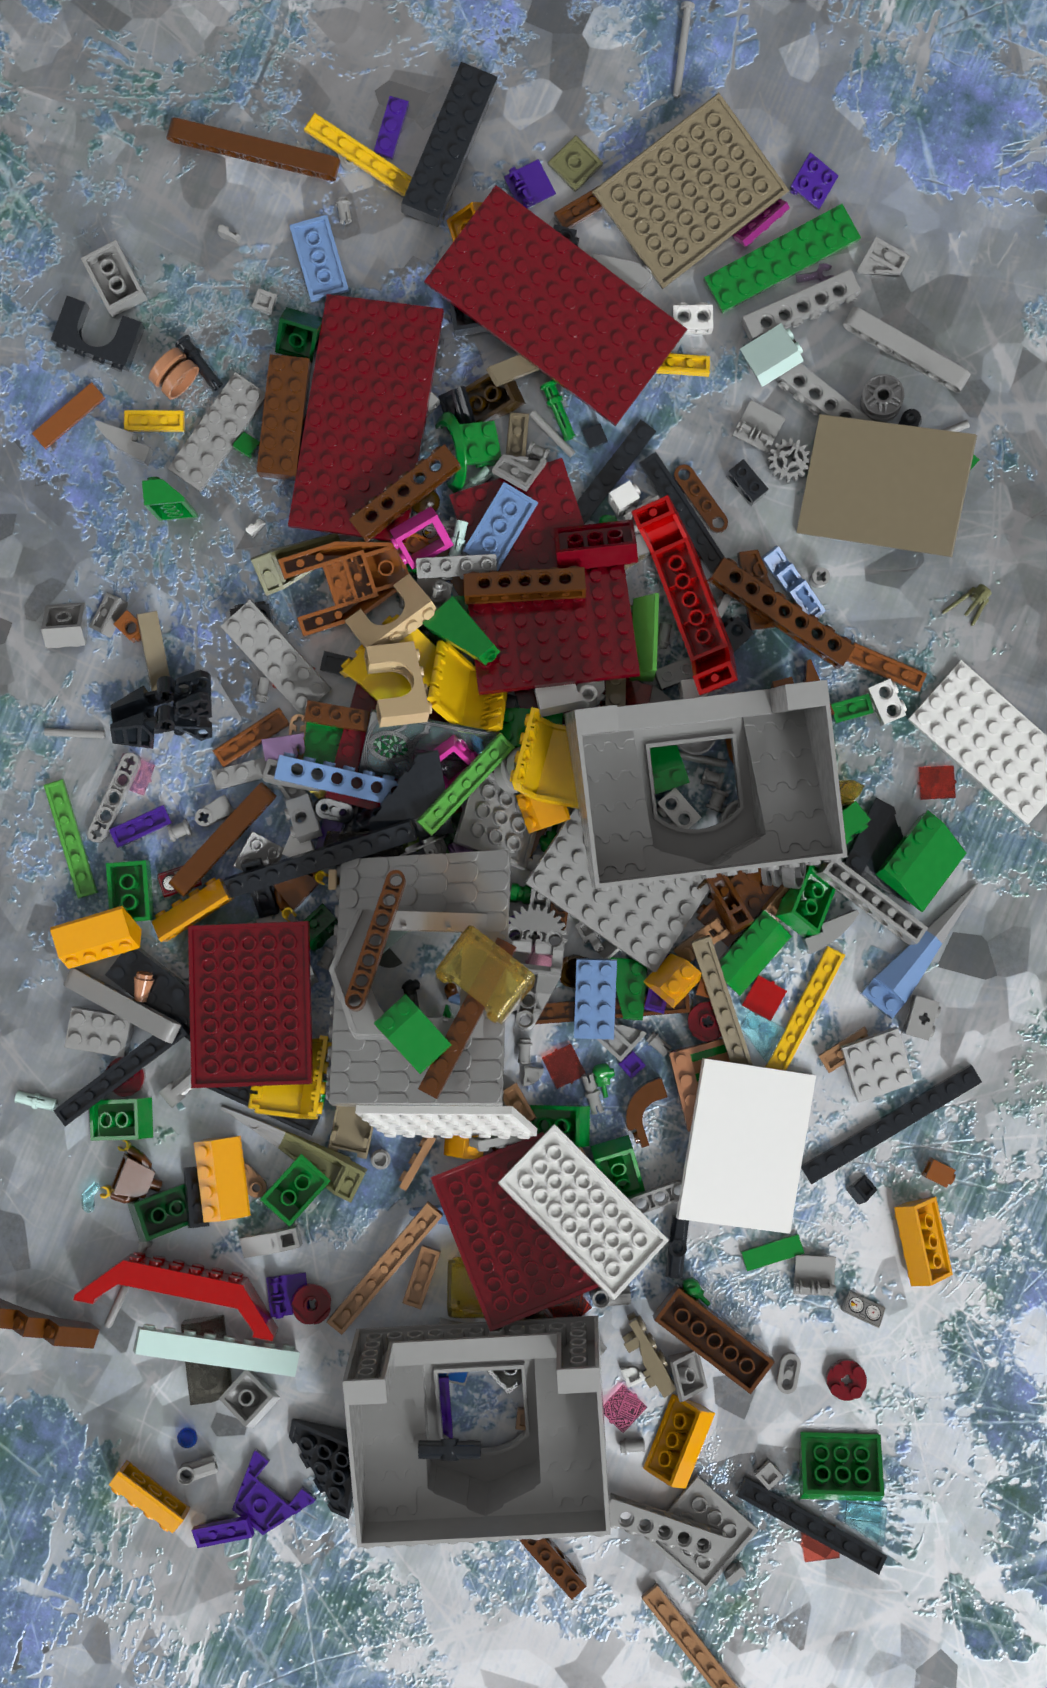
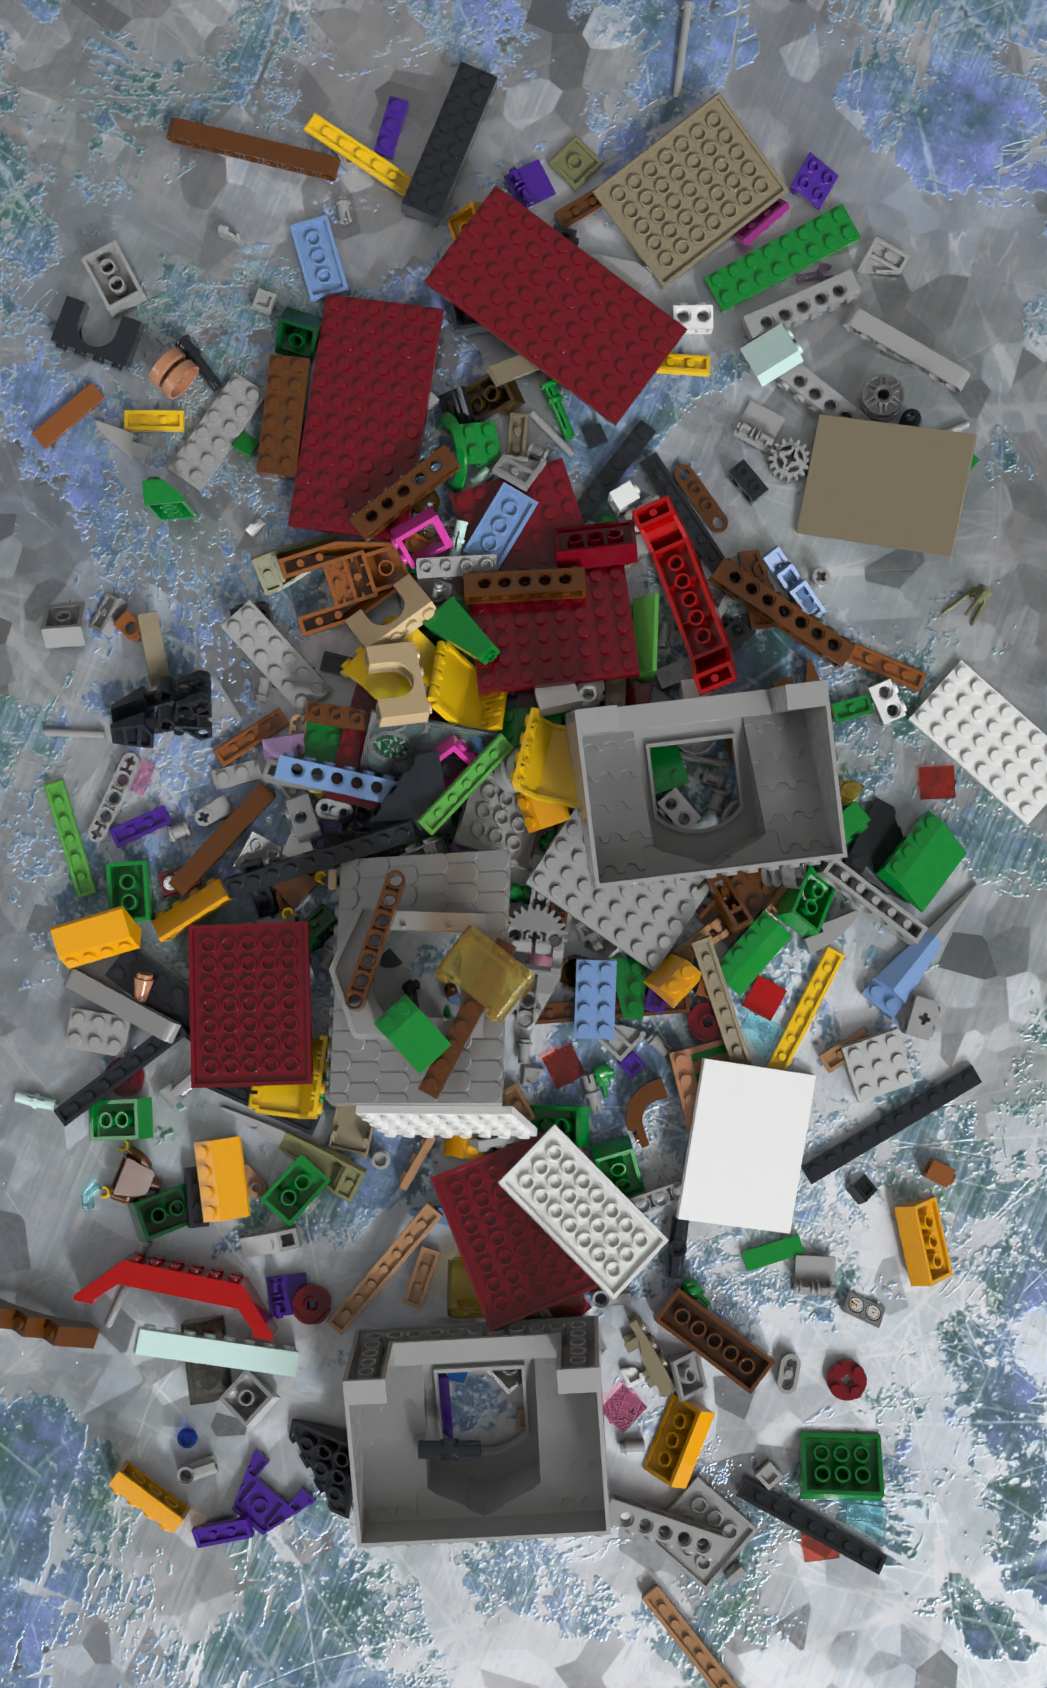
reddish brown brick [520,1538,587,1600] -> none

